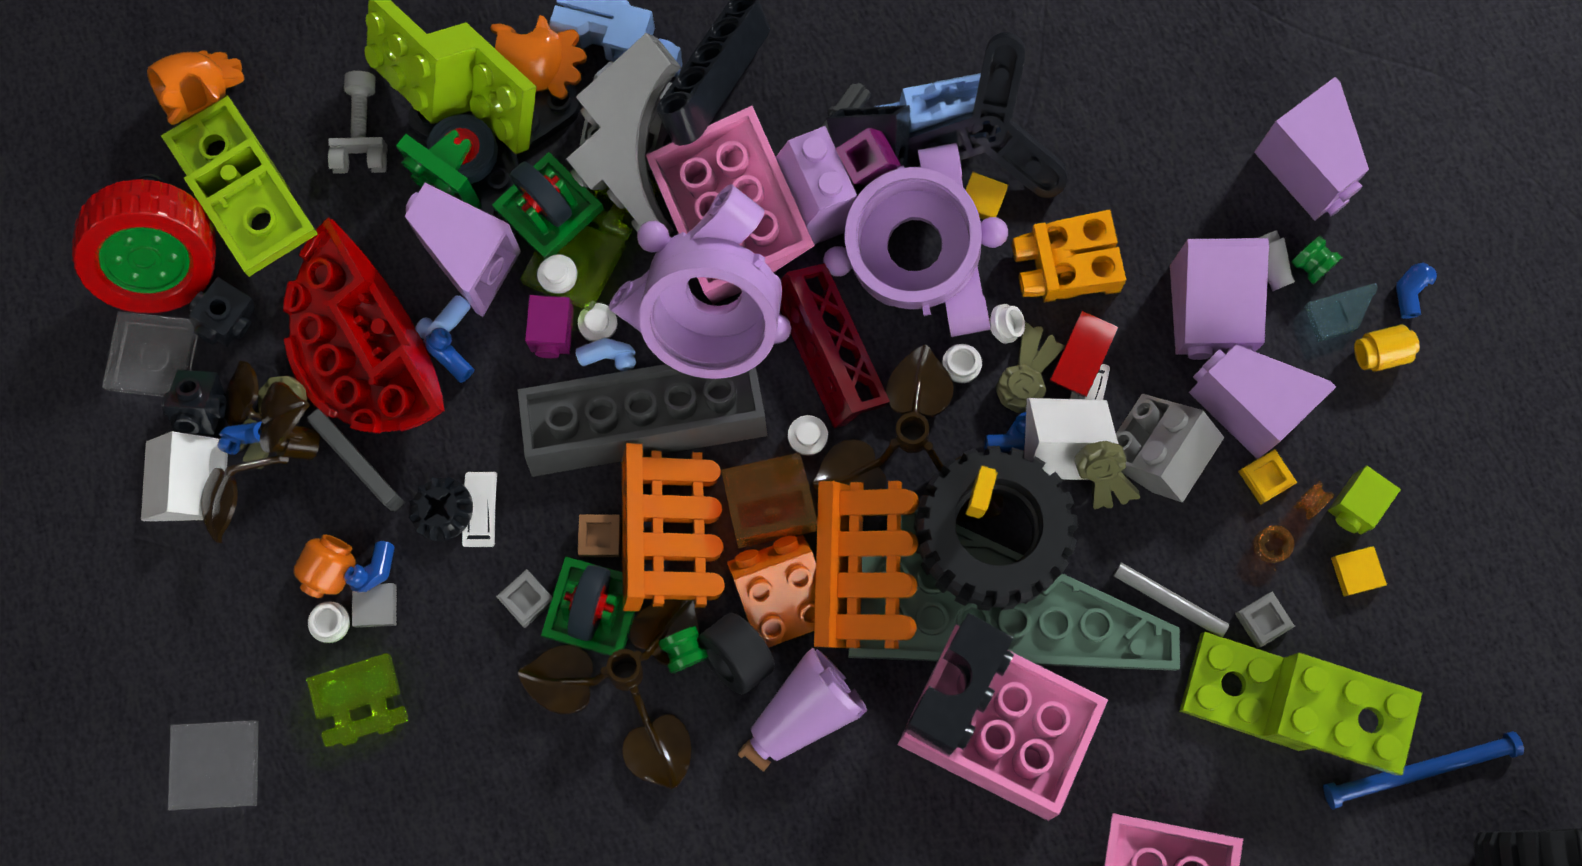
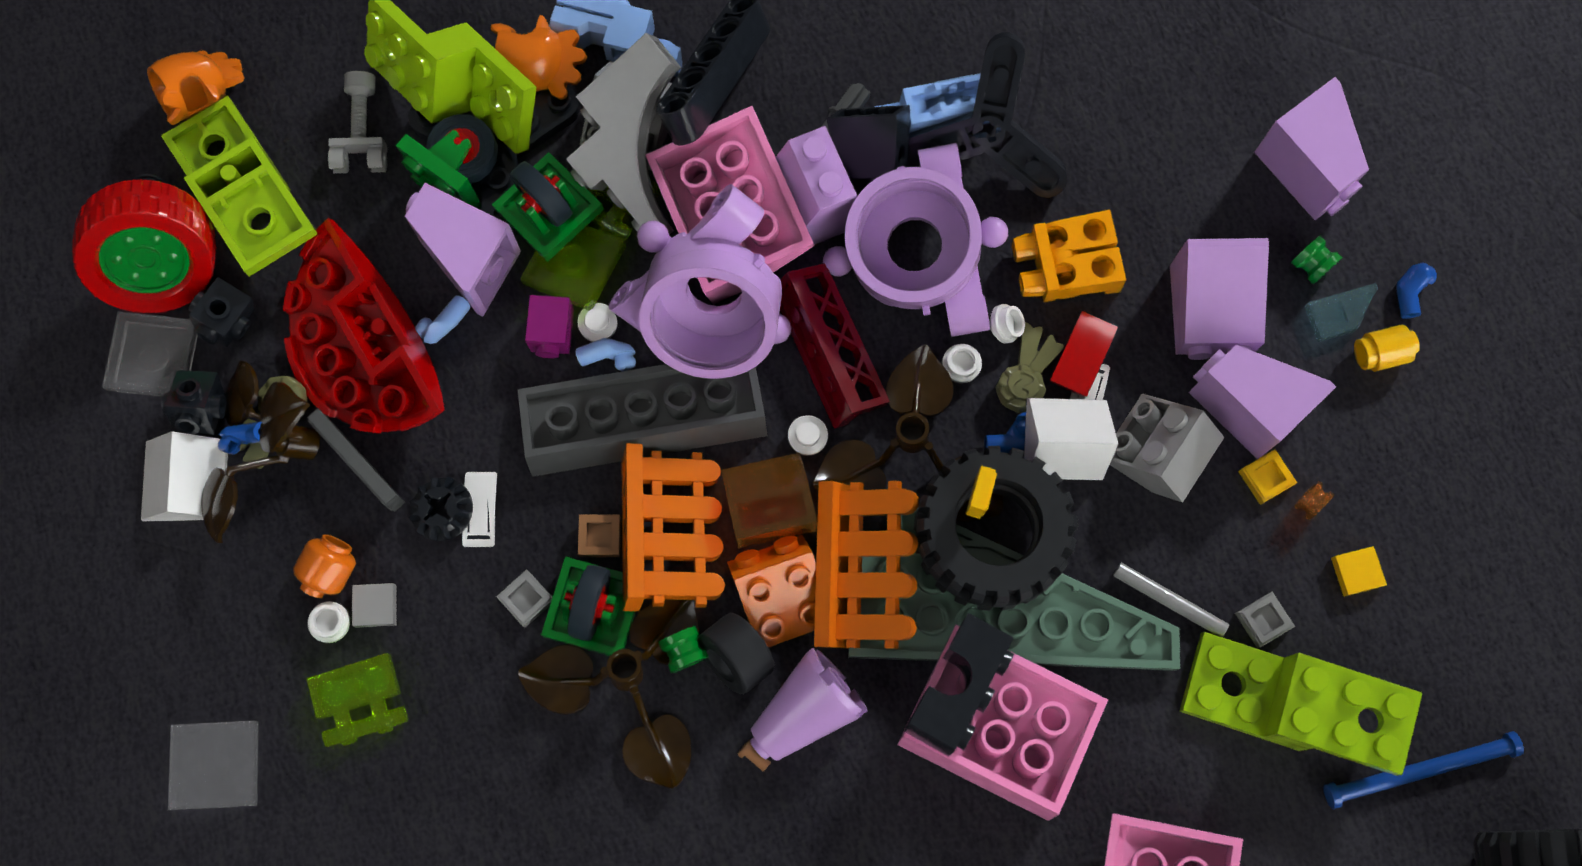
blue arm [344,541,395,593] -> none
blue arm [425,328,475,383] -> none
white plate [537,255,578,294] -> none
magenta brick [835,128,901,186] -> none
yellow tile [966,172,1009,220] -> none
olive piece [1074,441,1140,509] -> none
clear orange bush [1253,525,1294,563] -> none
light grey cone [1259,230,1295,291] -> none
lime brick [1328,465,1401,535] -> none

